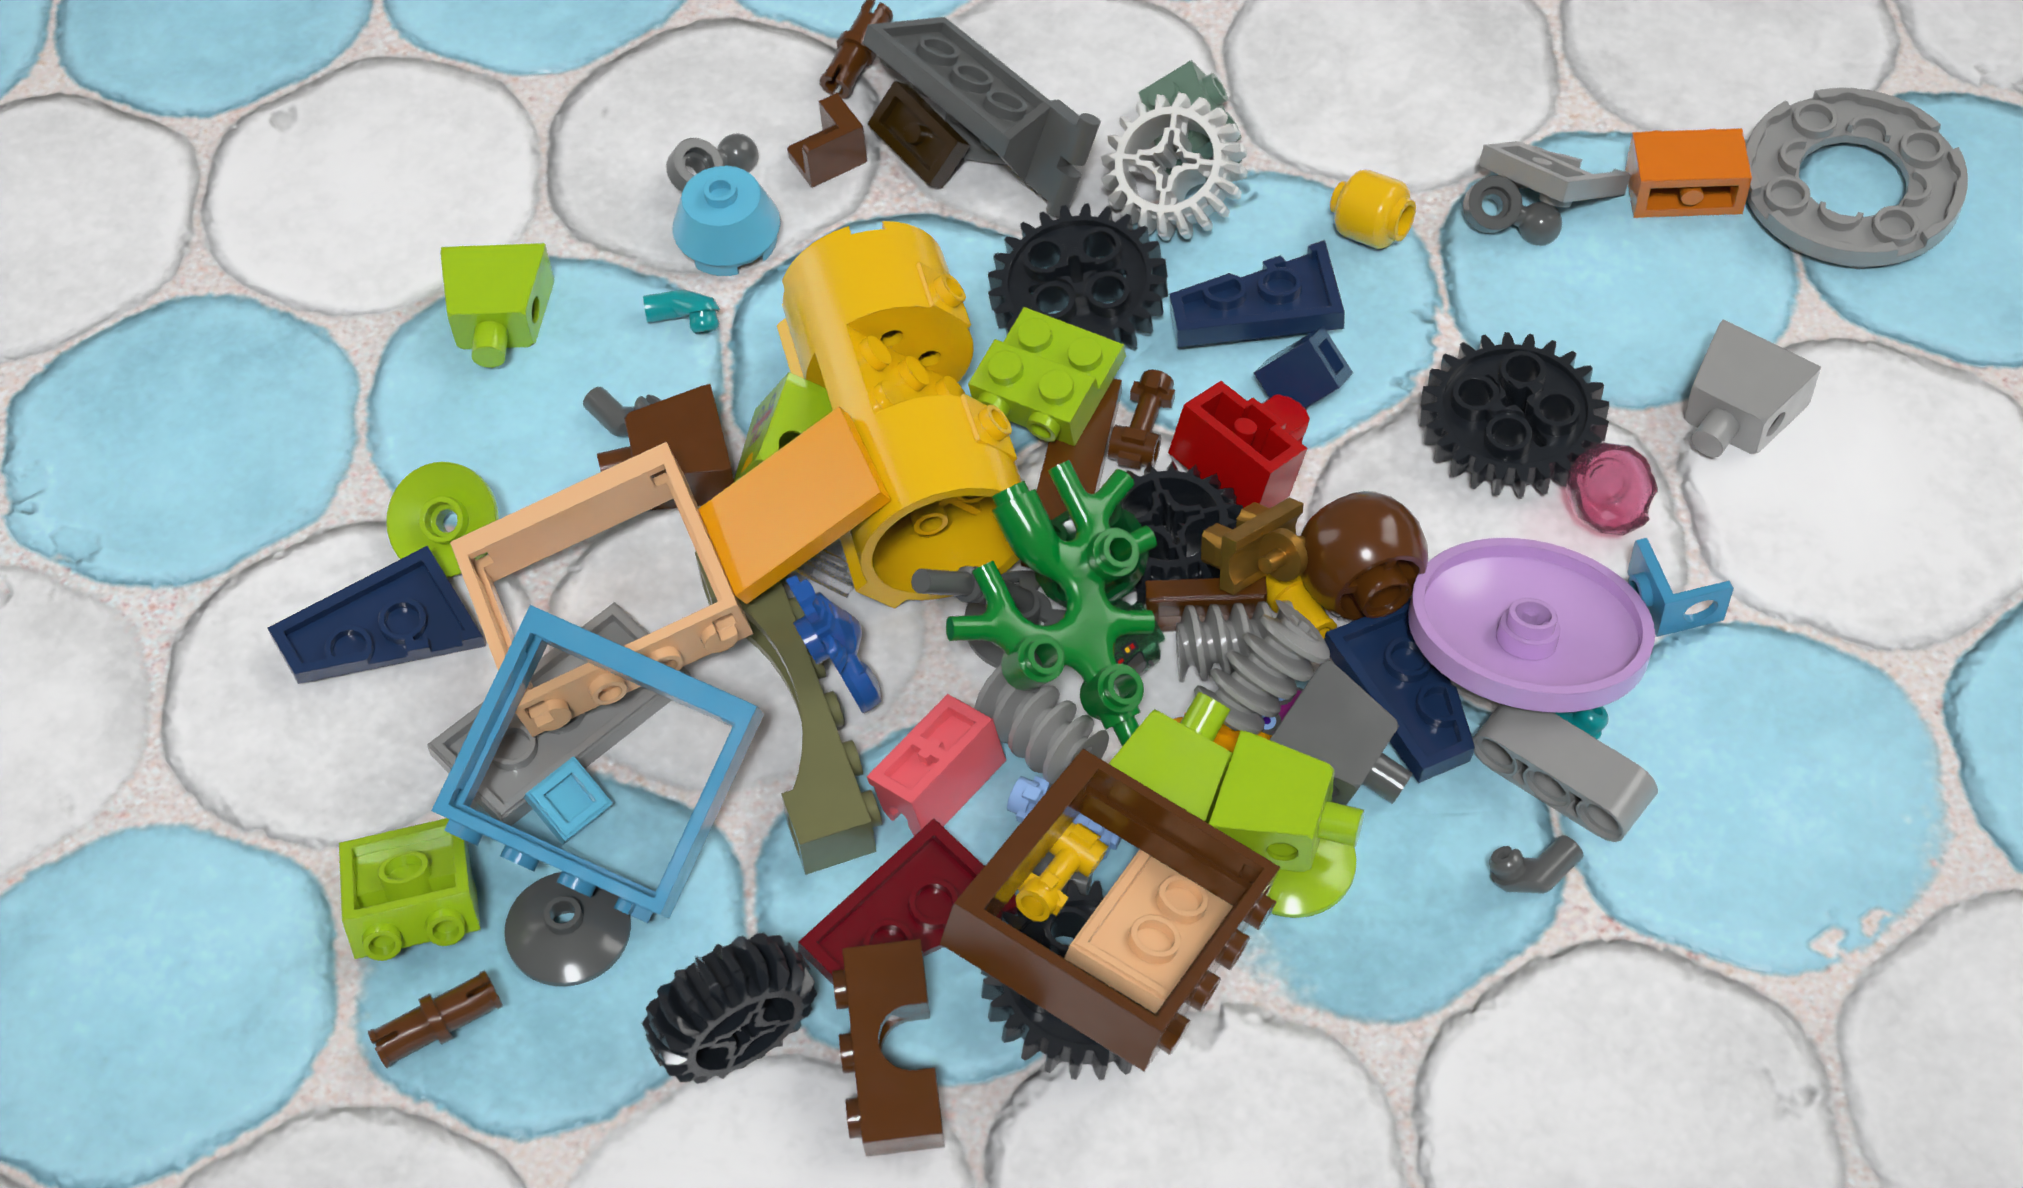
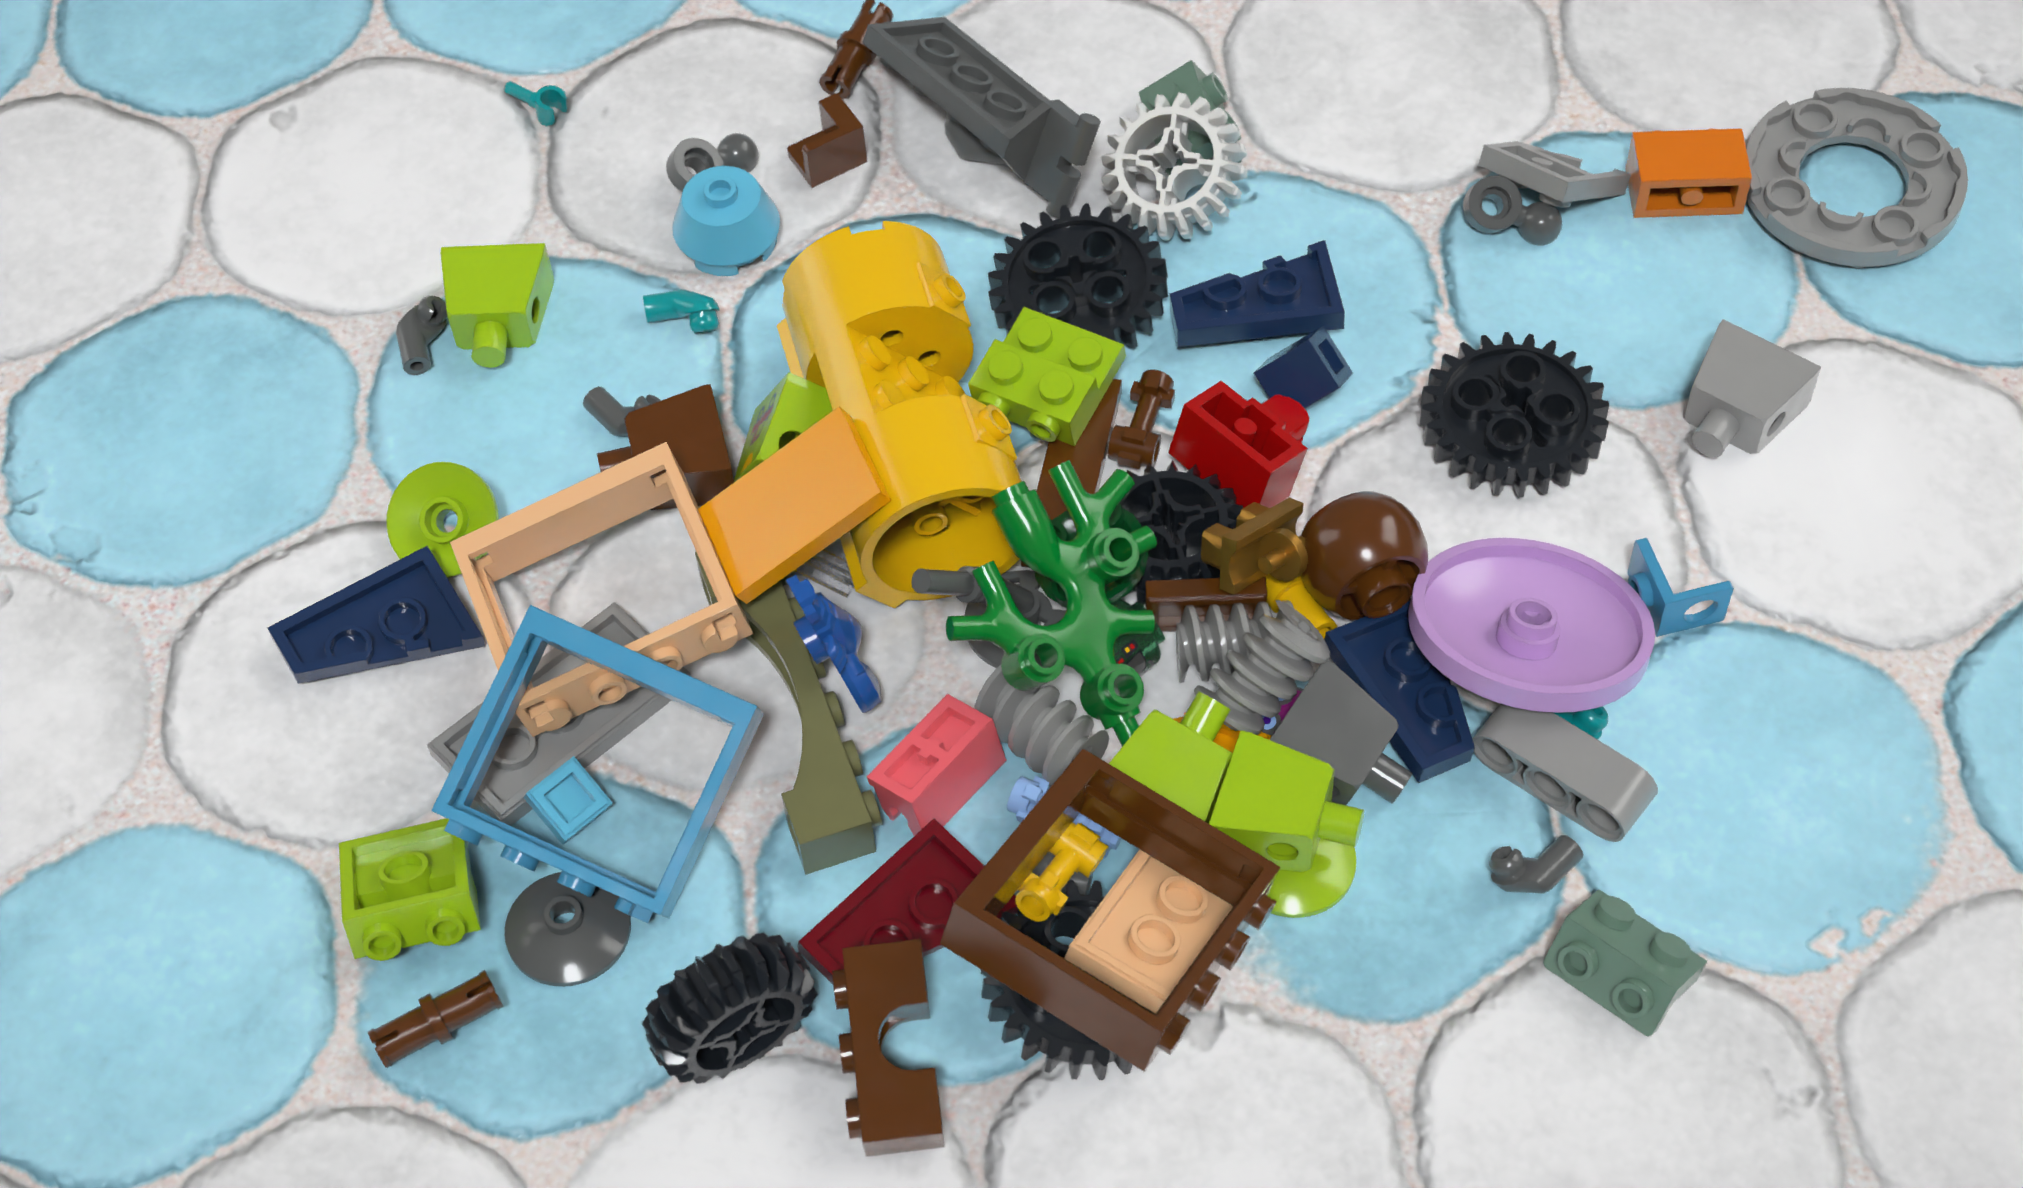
dark brown plate [867,80,970,189] -> none
yellow head [1330,169,1416,249] -> none
clear pink hair [1566,442,1658,536] -> none
none -> dark grey arm [396,296,447,375]
none -> teal hand [504,81,567,126]
none -> sand green bracket [1543,889,1708,1036]

